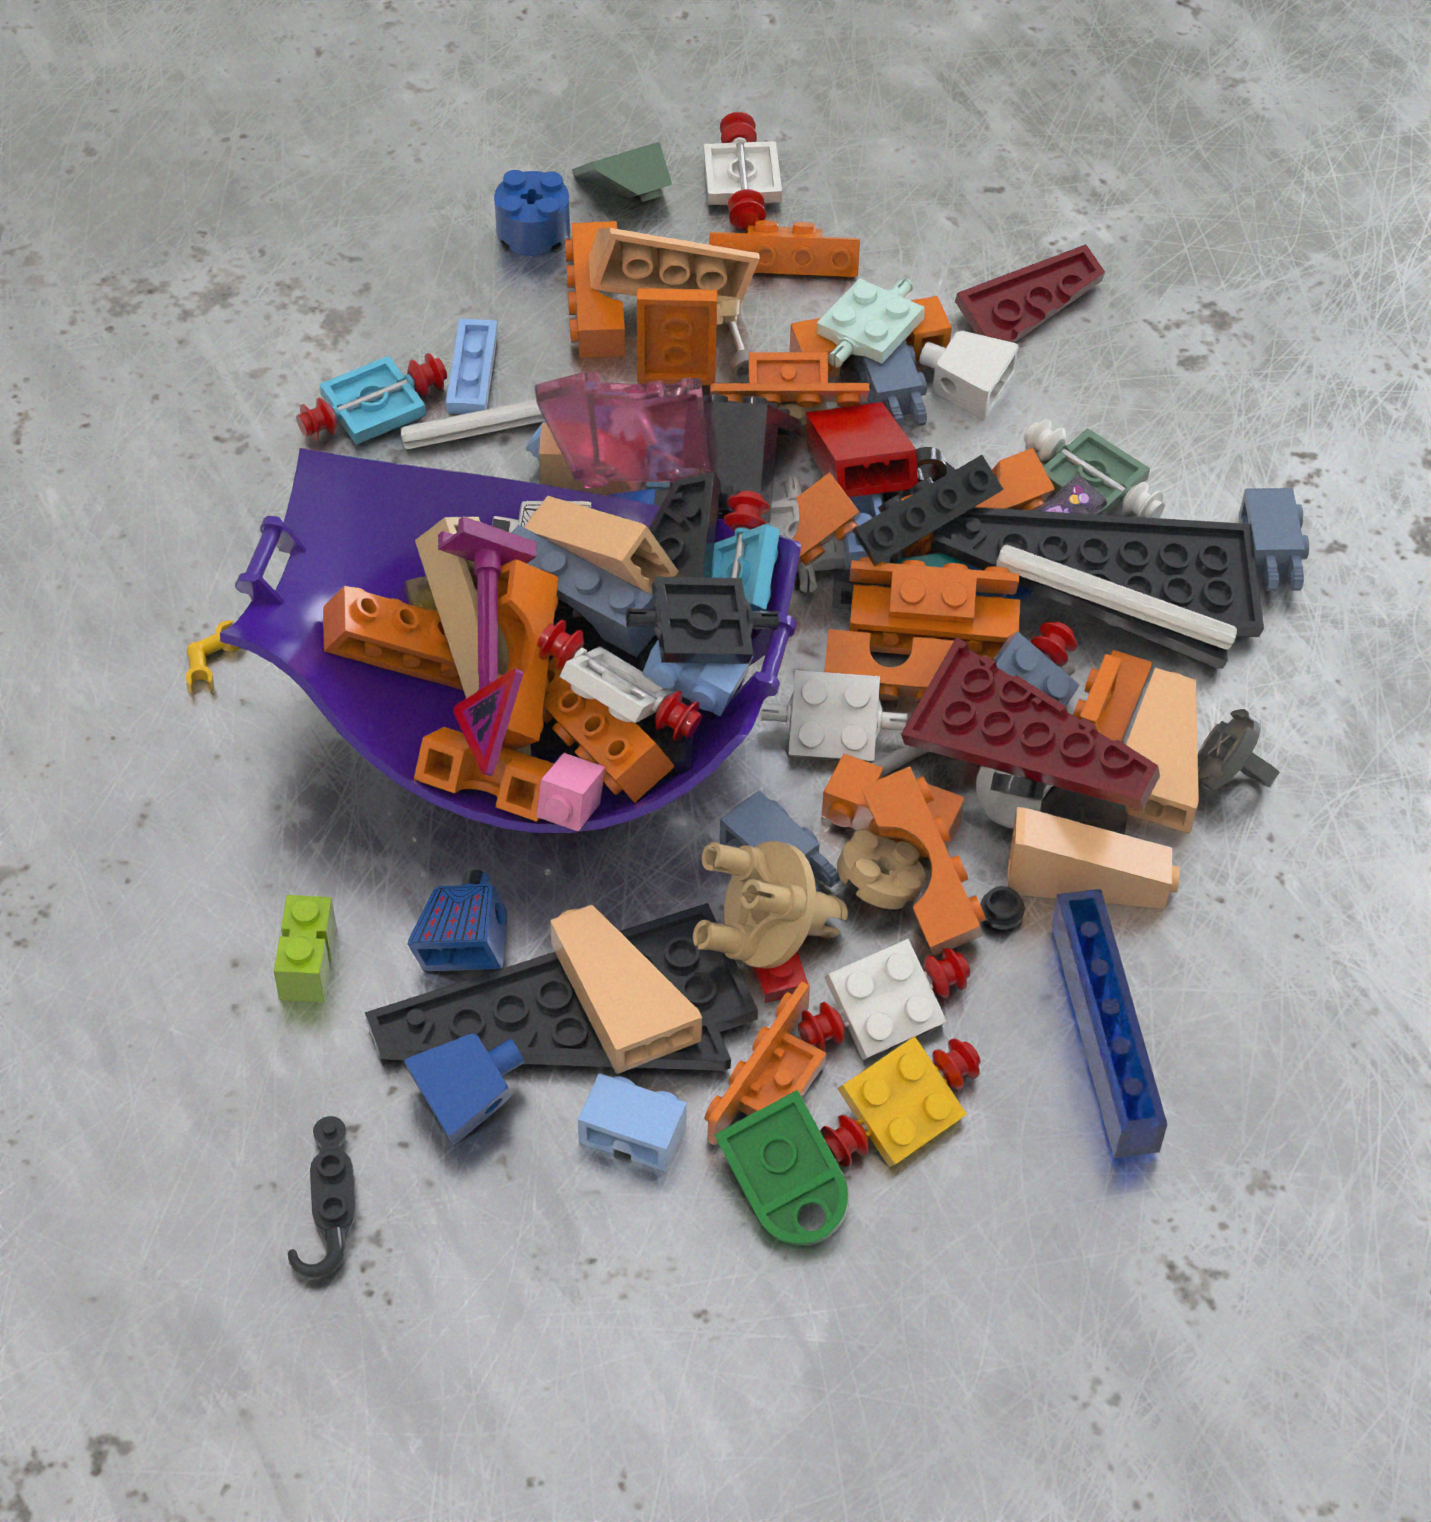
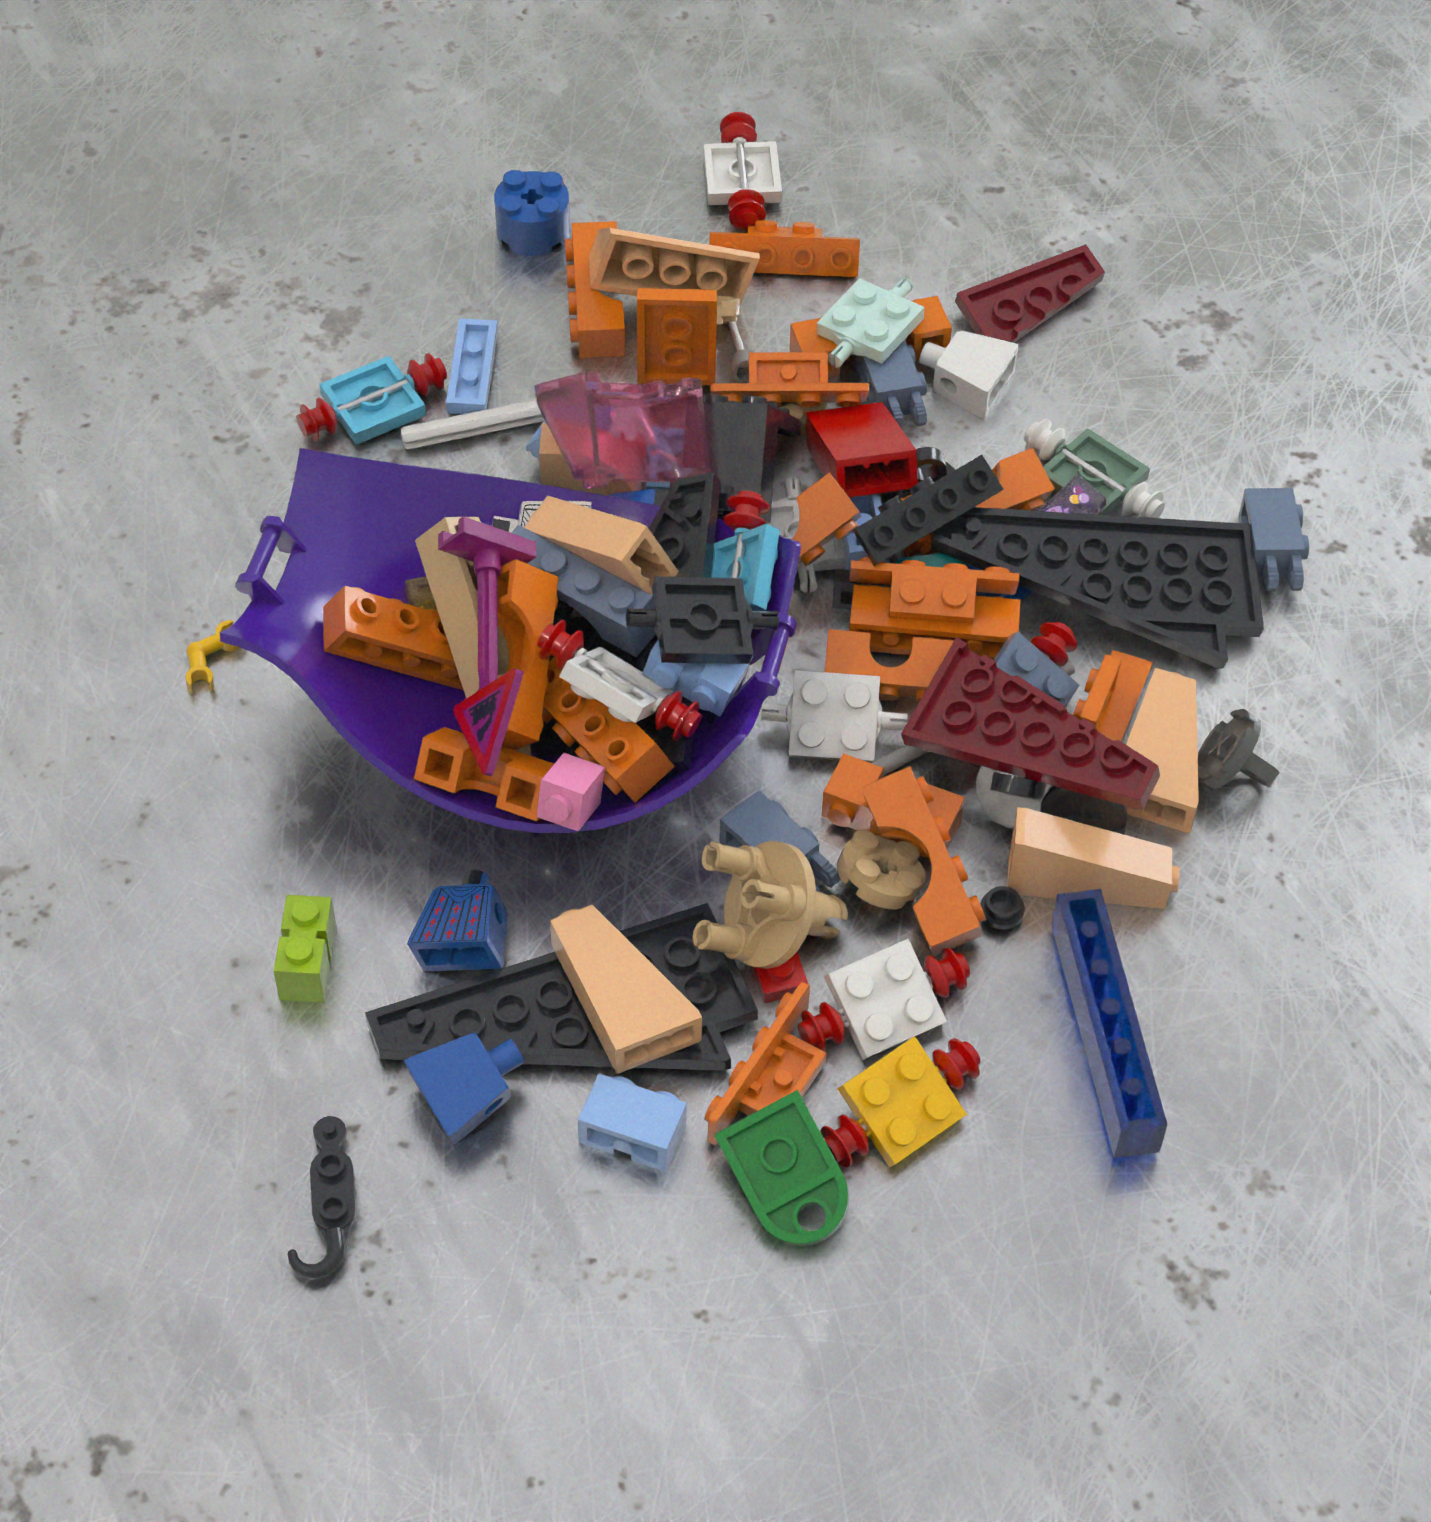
sand green slope [572,142,672,202] -> none
white axle [996,545,1237,649] -> none

